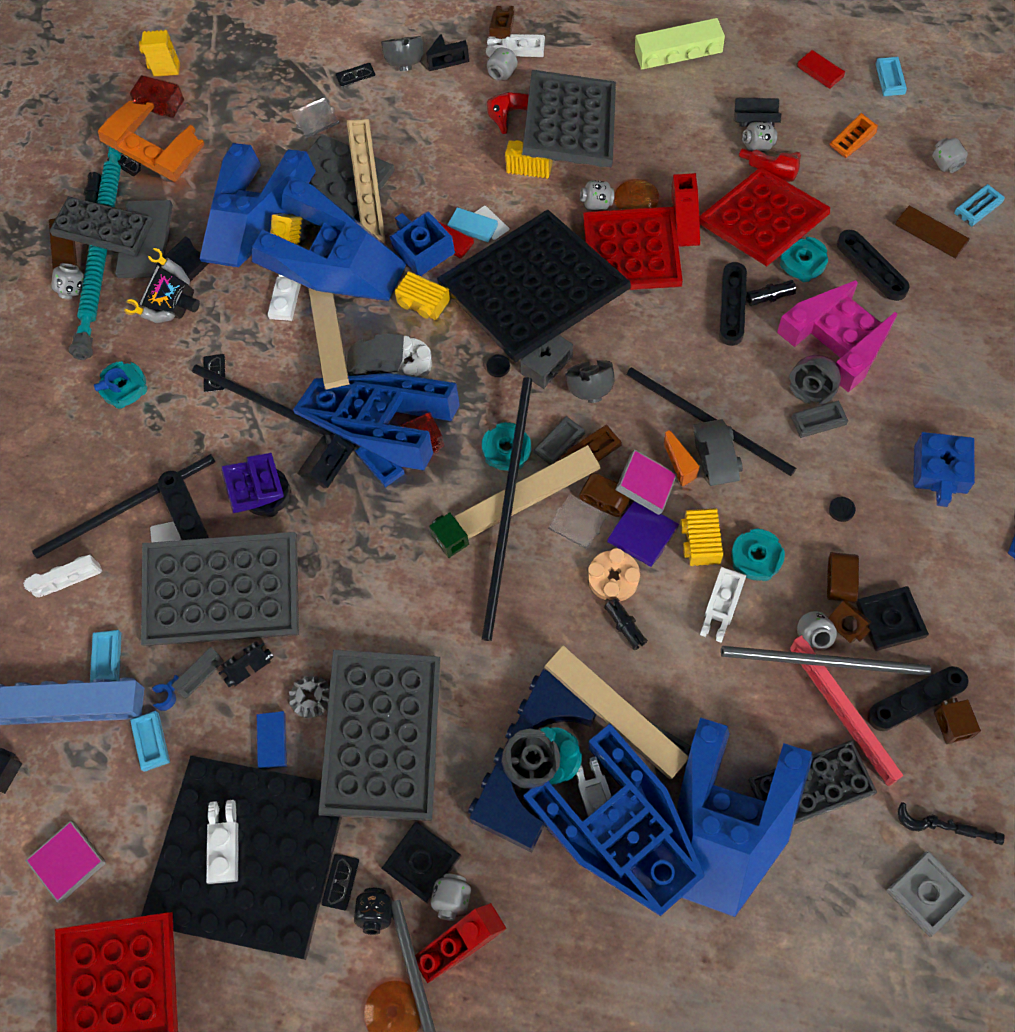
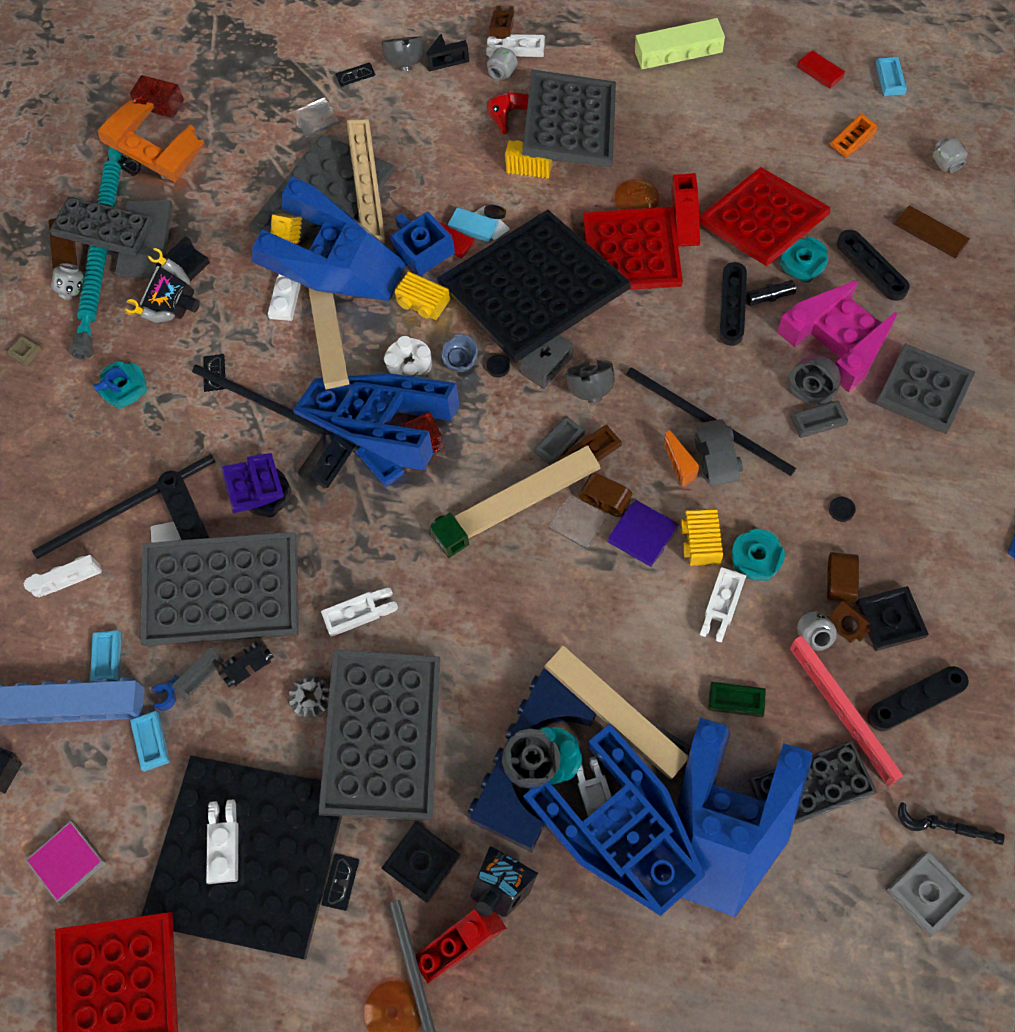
black pin [83,172,102,203] -> none
yellow brick [139,29,180,76] -> none
blue wedge [200,143,316,268] -> none
blue tile [257,711,287,769] -> none
dark grey brick [347,334,404,376] -> none
black head [354,887,393,935] -> none
light grey head [431,874,471,921] -> none
black piece [482,377,533,641] -> none
teal plate [482,422,531,471] -> none
light grey head [580,180,614,211] -> none
light nougat plate [588,548,640,601] -> none
black pin [604,598,648,650] -> none
dark pink tile [616,449,677,515] -> none
dark grey piece [720,646,931,676] -> none
black bracket [734,98,782,127] -> none
red animal [739,148,801,182] -> none
light grey head [742,122,777,152] -> none
blue hinge [913,432,975,507] -> none
reddish brown brick [934,698,981,744] -> none
medium azure tile [955,184,1005,227] -> none
none -> dark tan tile [7,336,42,367]
none -> white hinge [321,588,398,637]
none -> sand blue hair [441,334,478,372]
none -> torso [470,846,538,917]
none -> black piece [484,205,506,219]
none -> dark green tile [708,682,766,717]
none -> dark grey plate [876,343,975,434]

